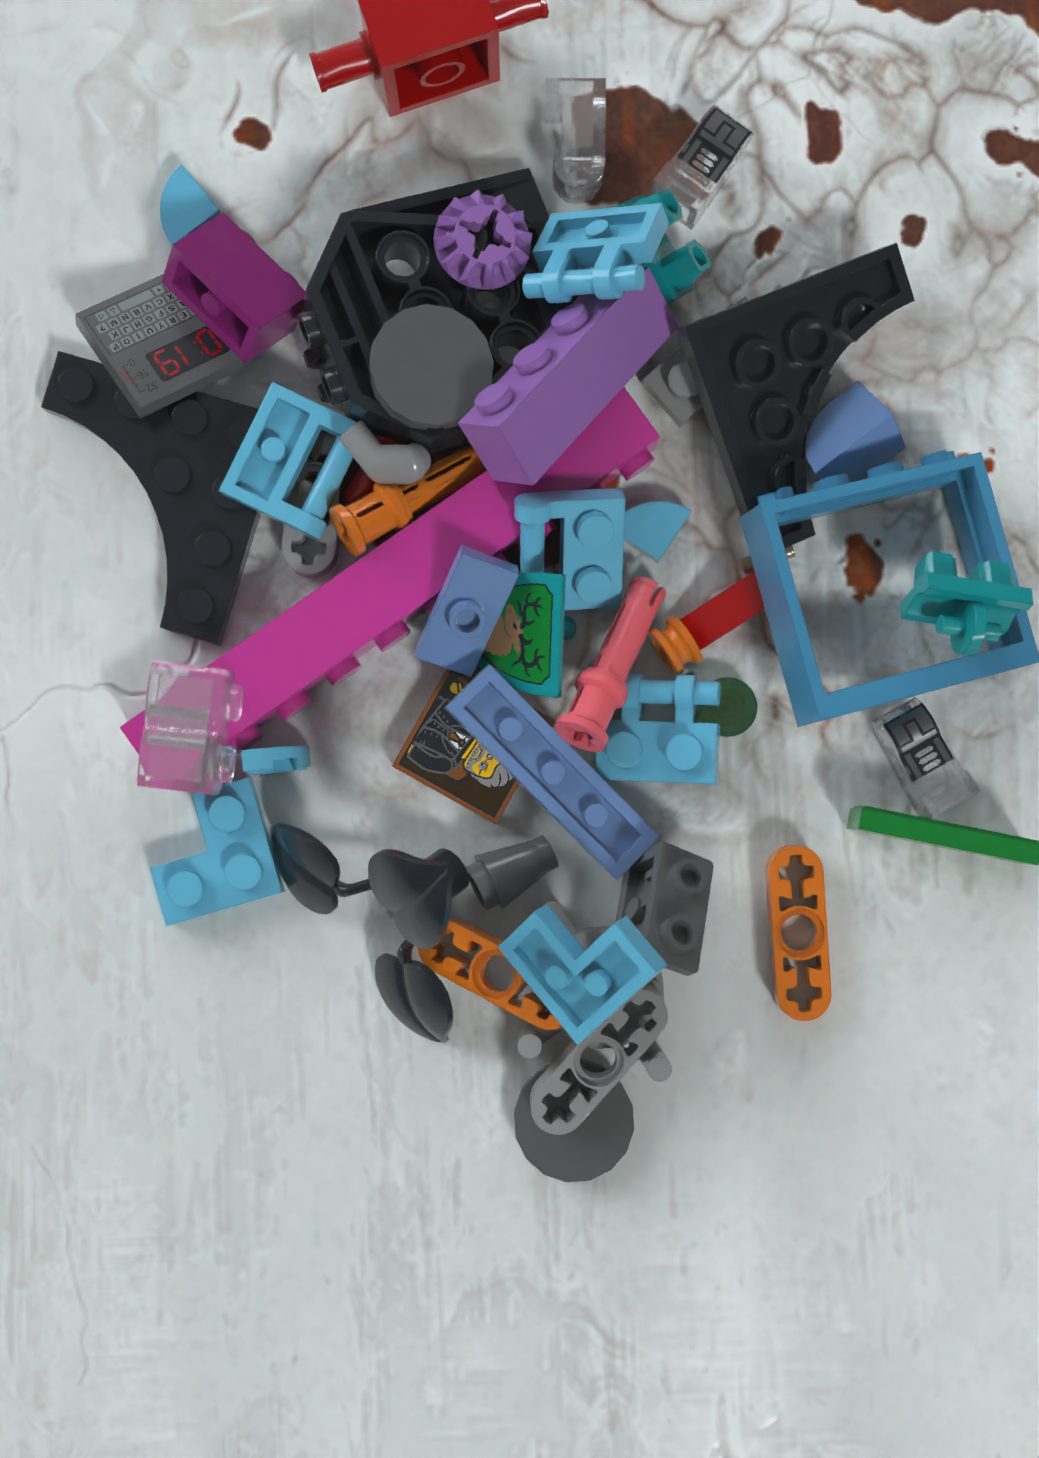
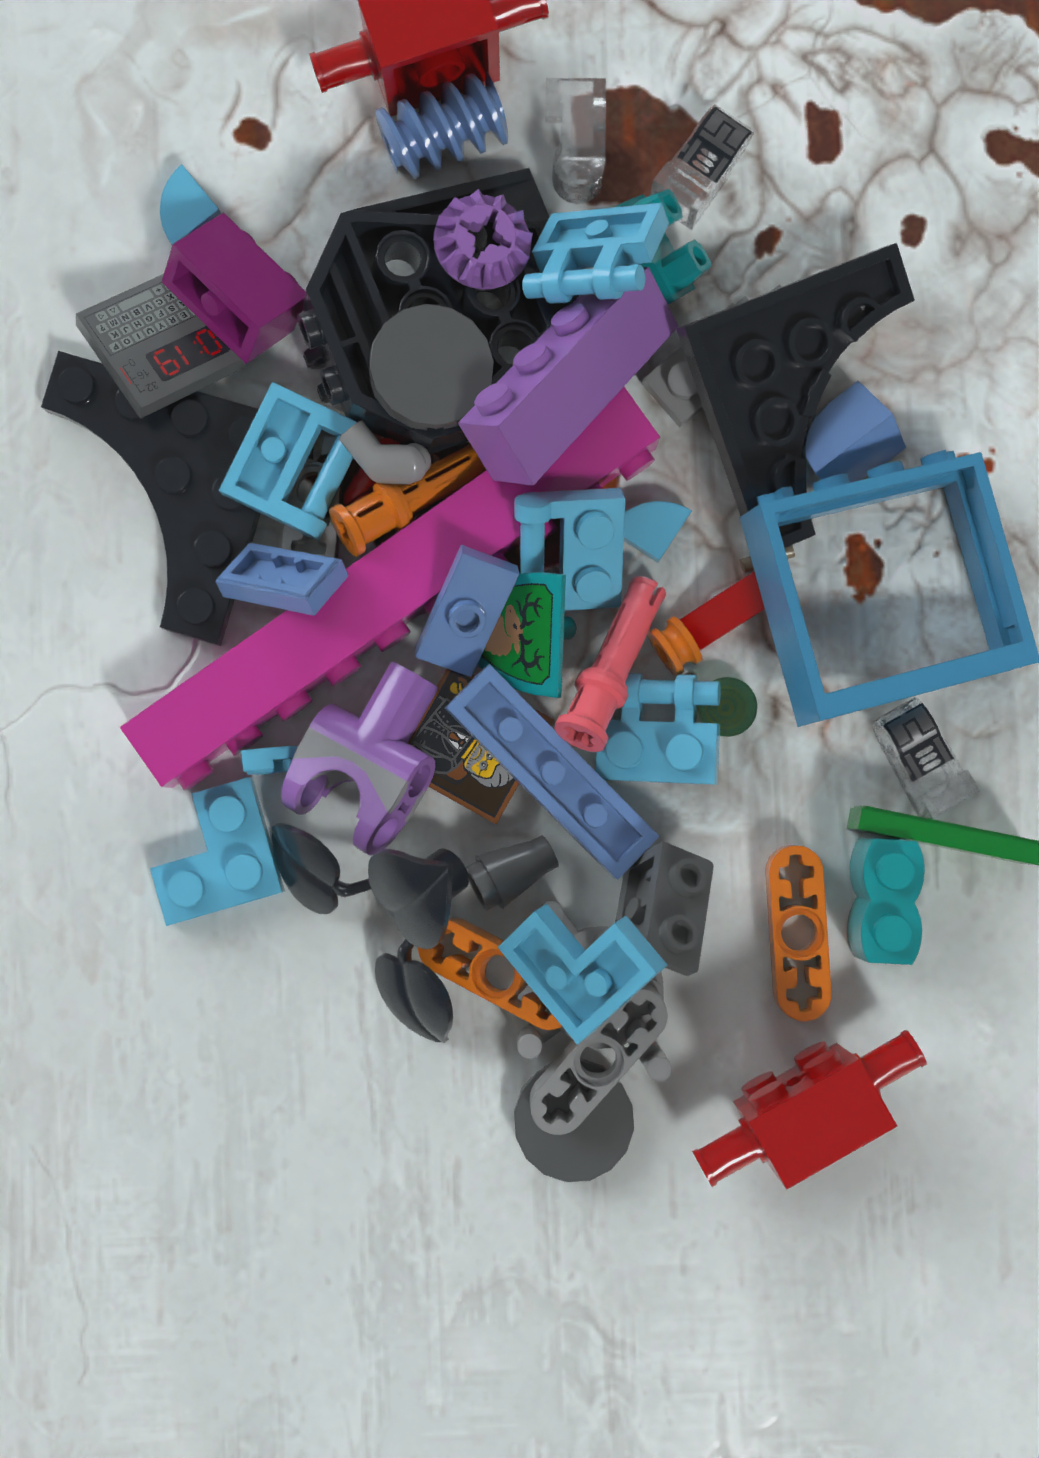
clear brick [137,661,243,795] -> none
teal hips [900,551,1034,656] -> none
none -> medium blue plate [215,543,349,616]
none -> medium lavender connector [281,662,439,856]
none -> medium blue piece [375,71,508,179]
none -> red brick [692,1030,927,1190]
none -> teal brick [847,838,925,965]

